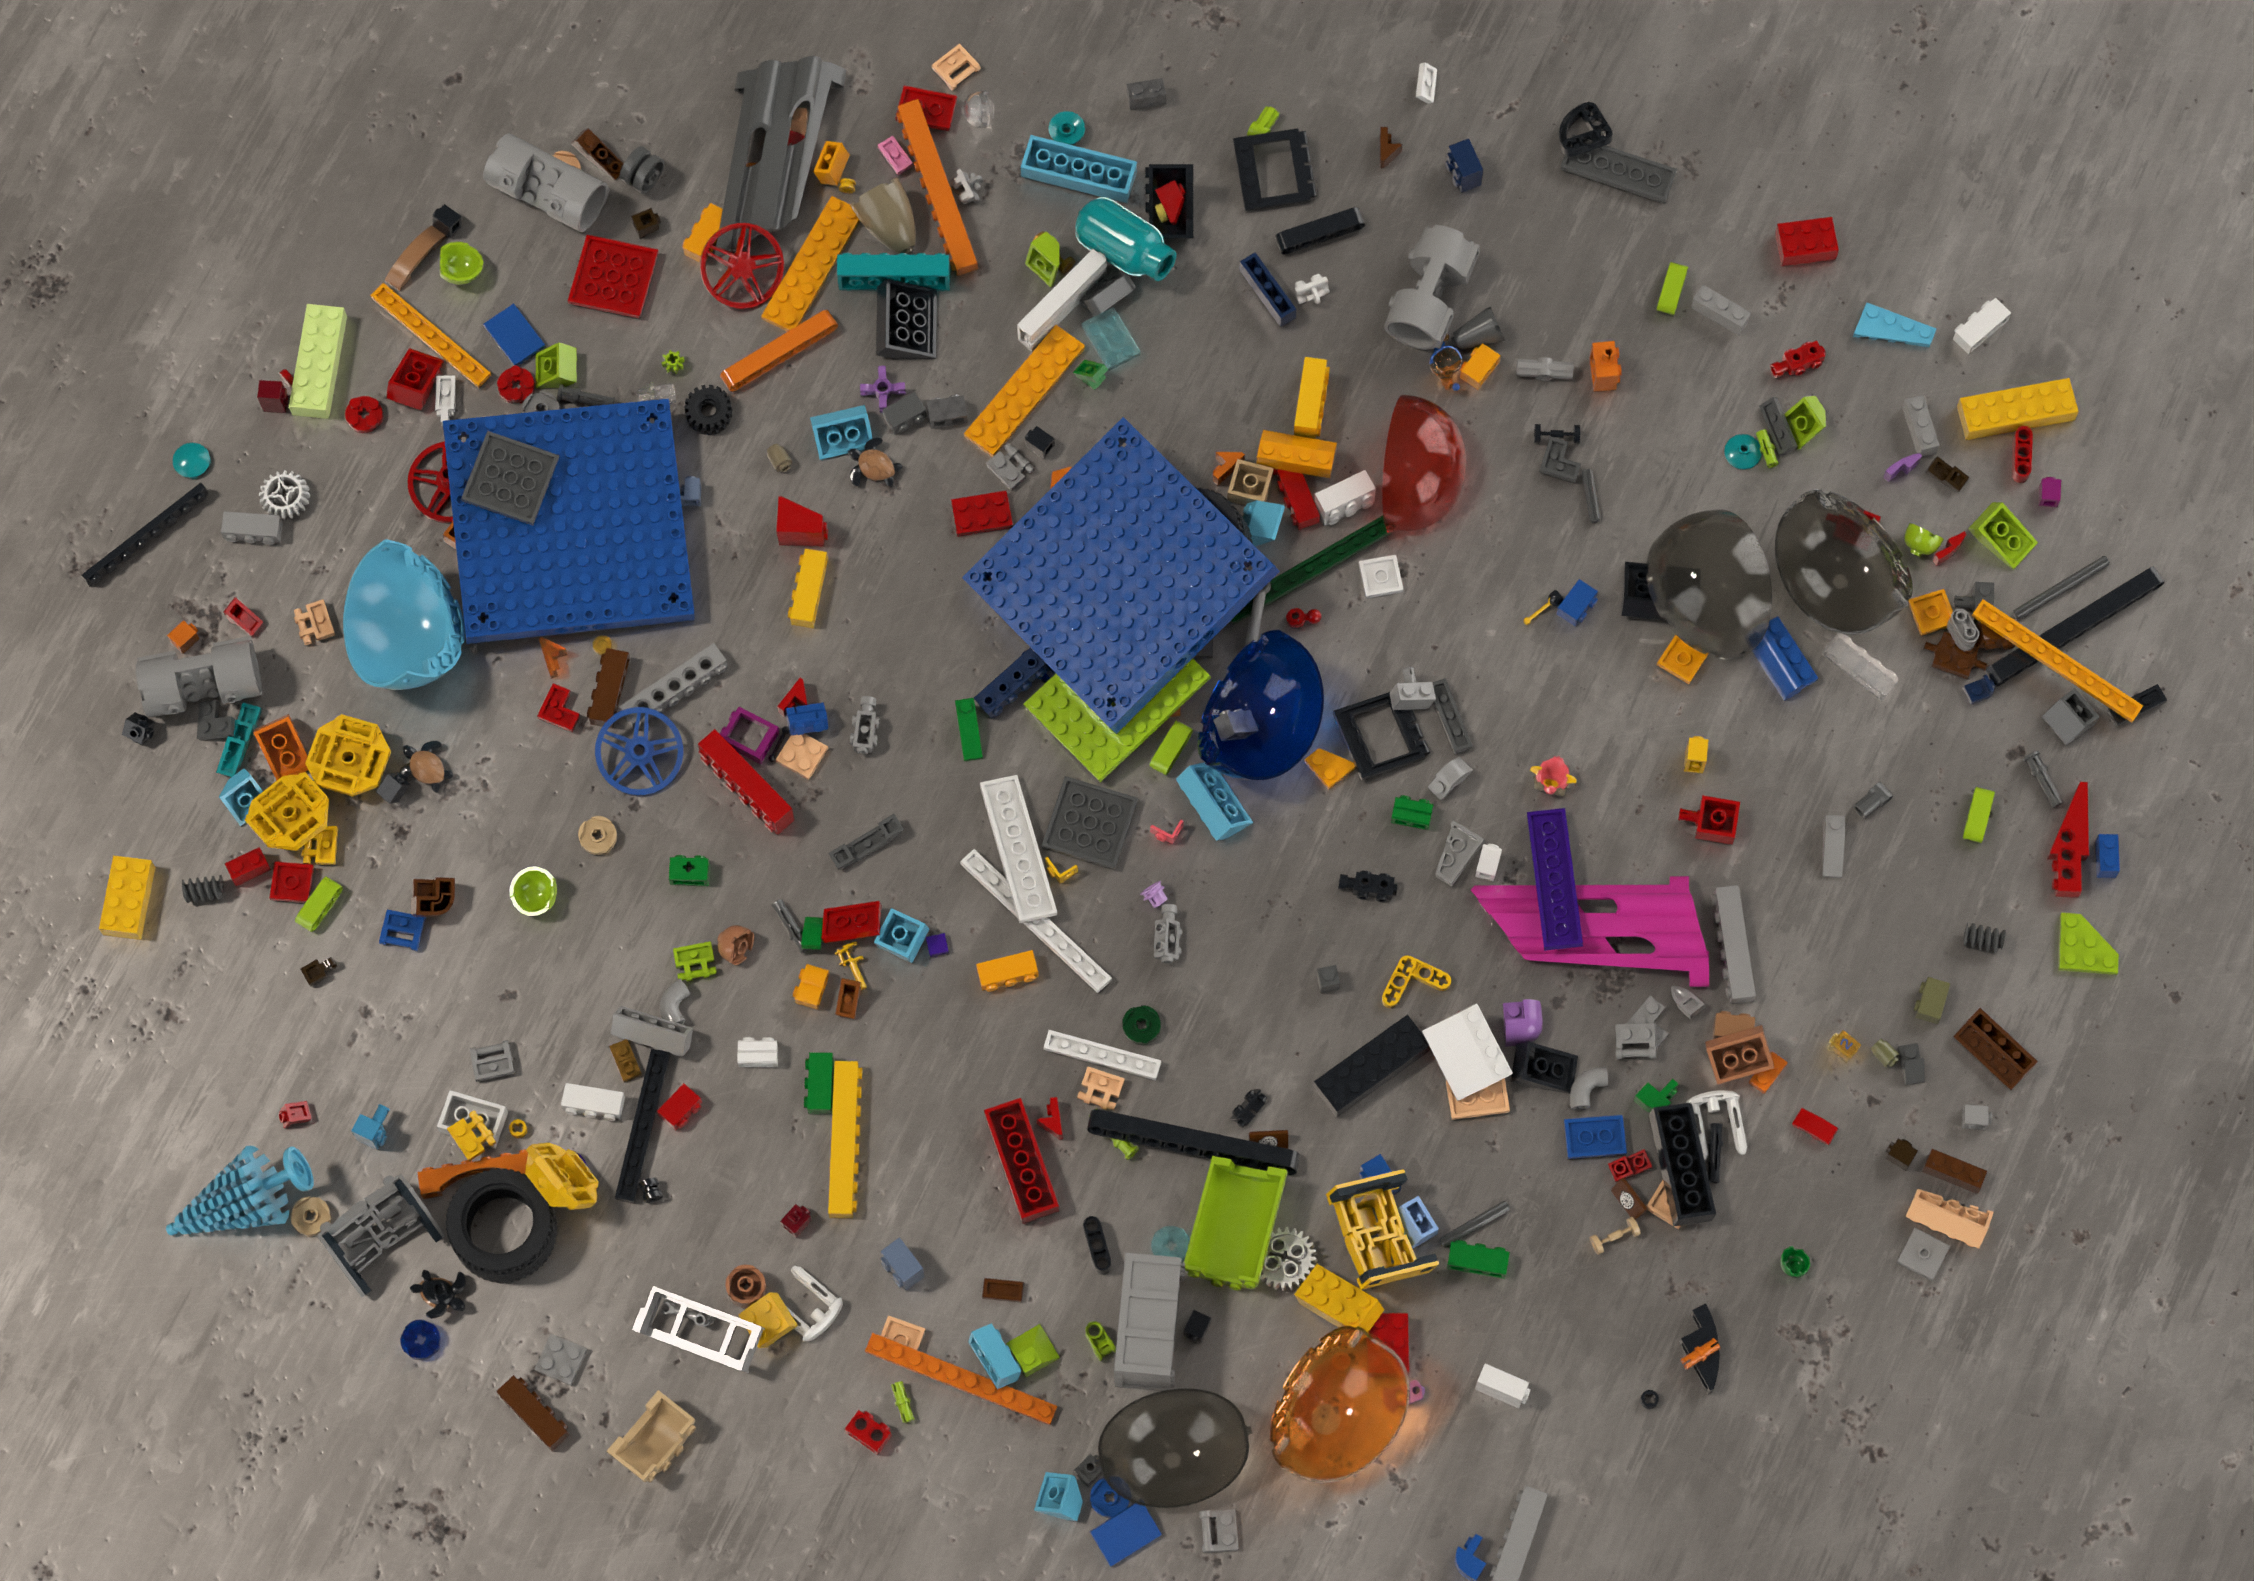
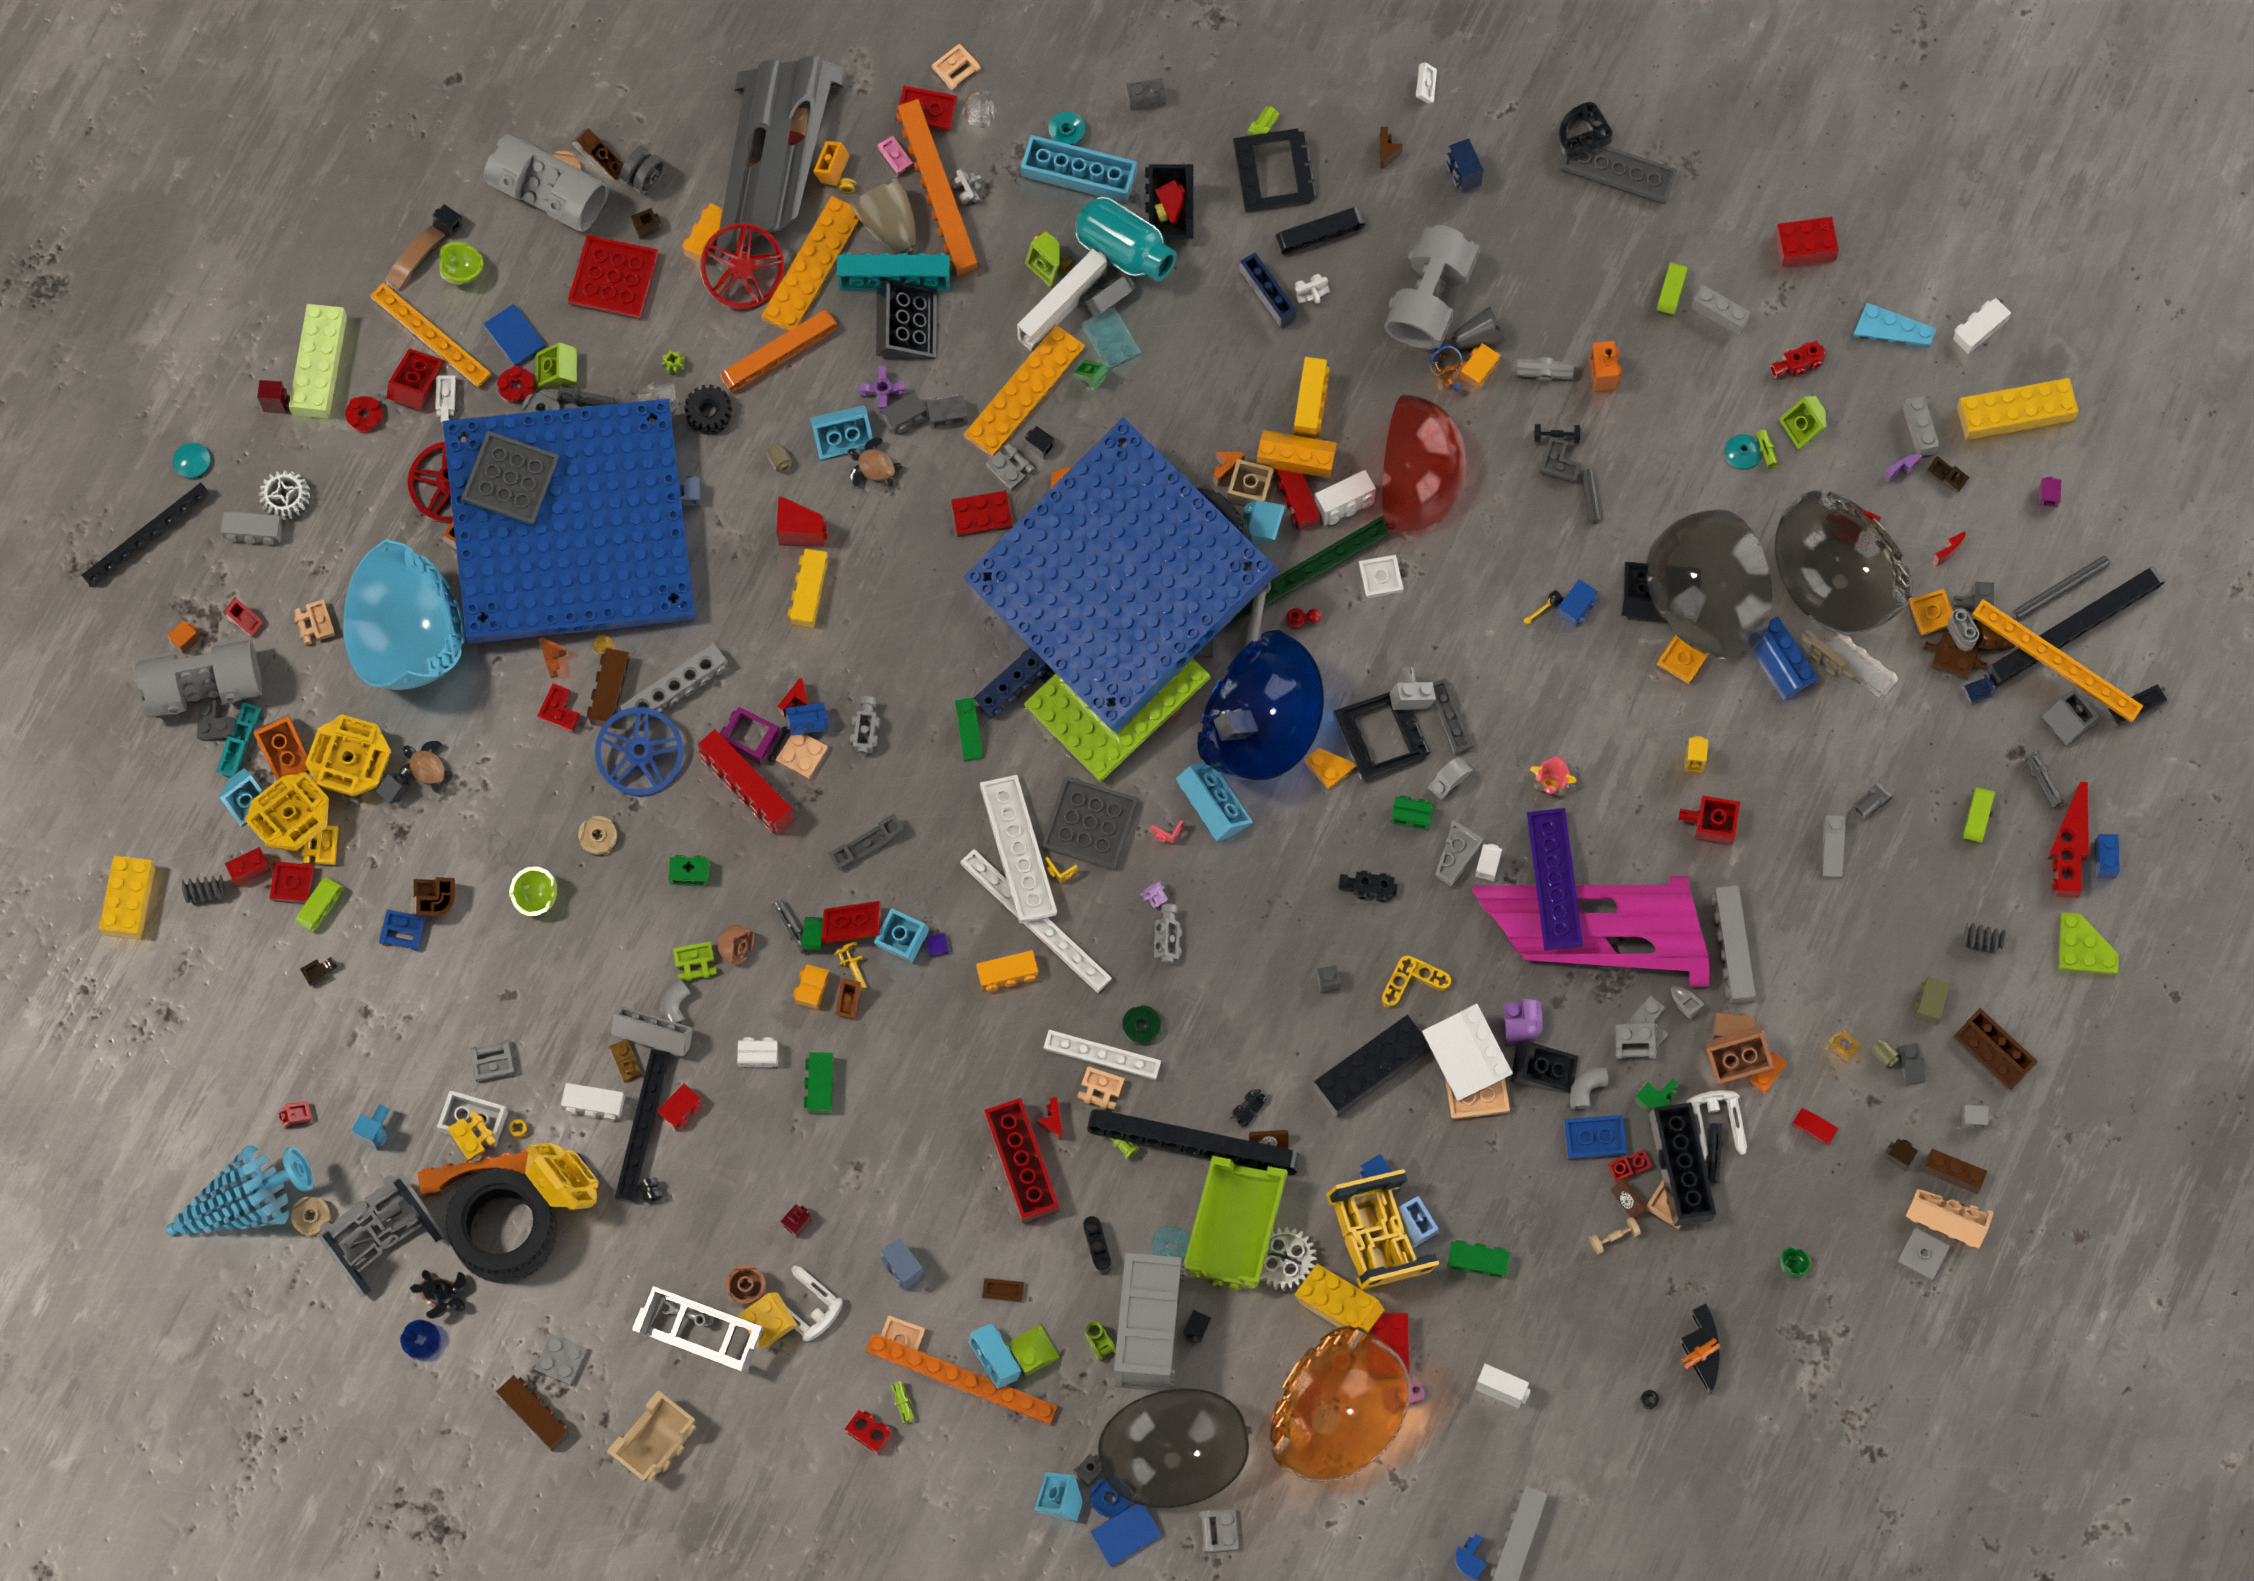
black brick [122,712,155,744] -> none
red tile [279,369,294,388] -> none
yellow brick [828,1061,863,1219] -> none
lime beam [1149,720,1193,775] -> none
dark grey axle [1440,1201,1510,1248] -> none
dark grey plate [1759,397,1797,456] -> none
lime cylinder [1904,523,1944,557] -> none
lime slope [1968,502,2038,569] -> none
red beam [2012,426,2033,483] -> none
none -> dark tan plate [1801,634,1857,680]

